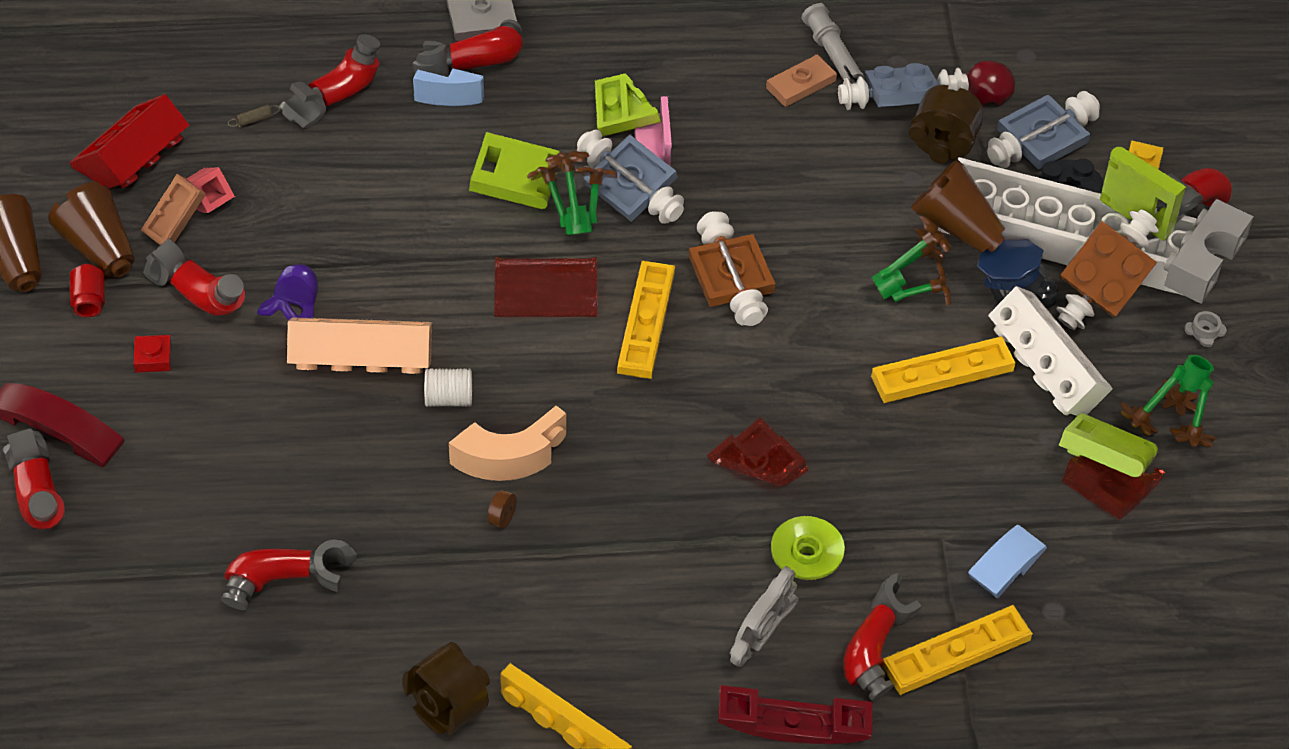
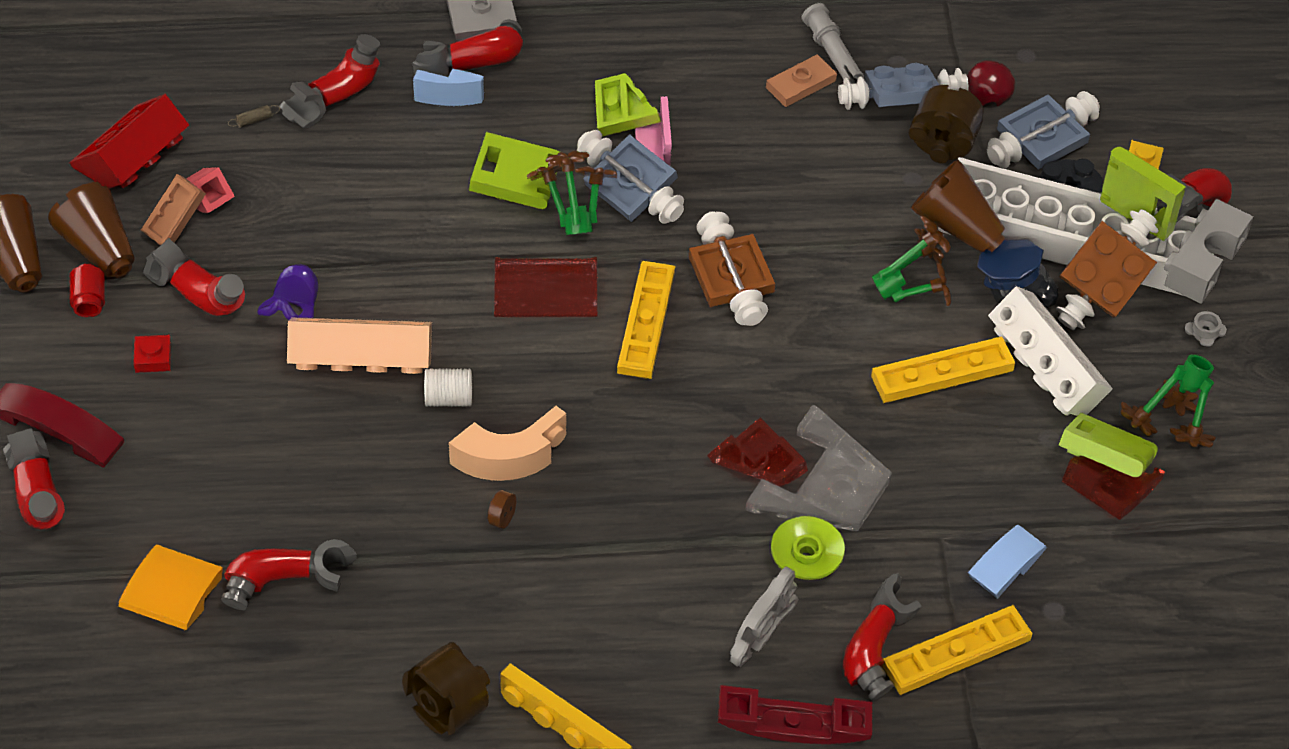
none -> light orange slope [119,544,223,630]
none -> clear wing [746,405,892,532]

